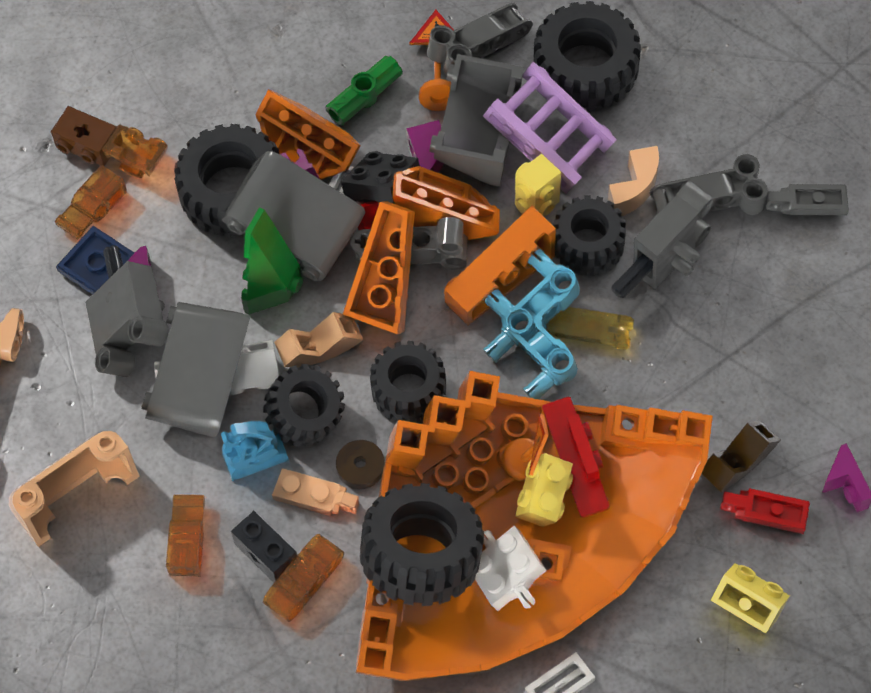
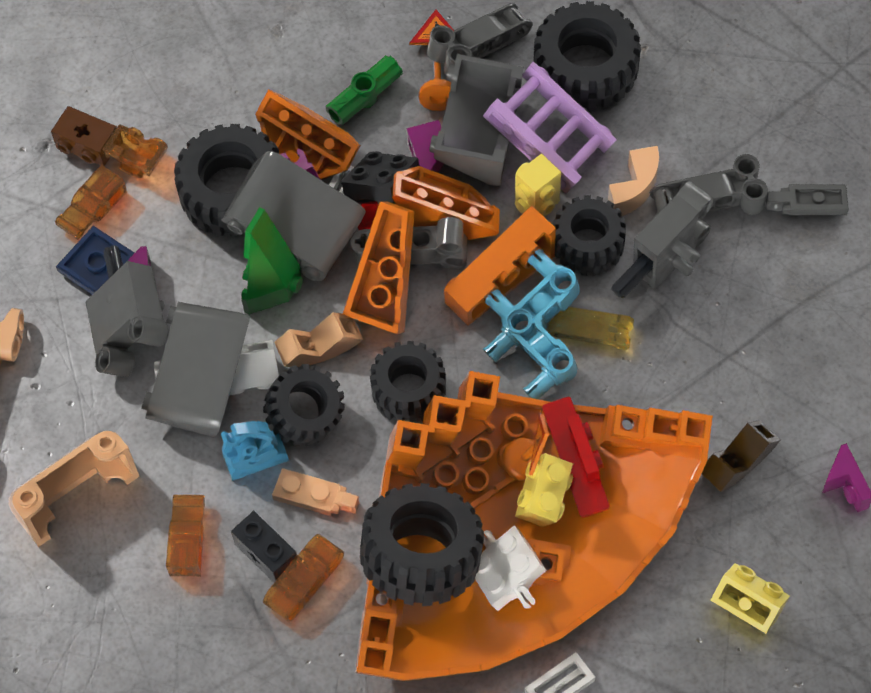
dark brown piece [336,440,385,489] -> none
red hinge [720,488,810,534] -> none

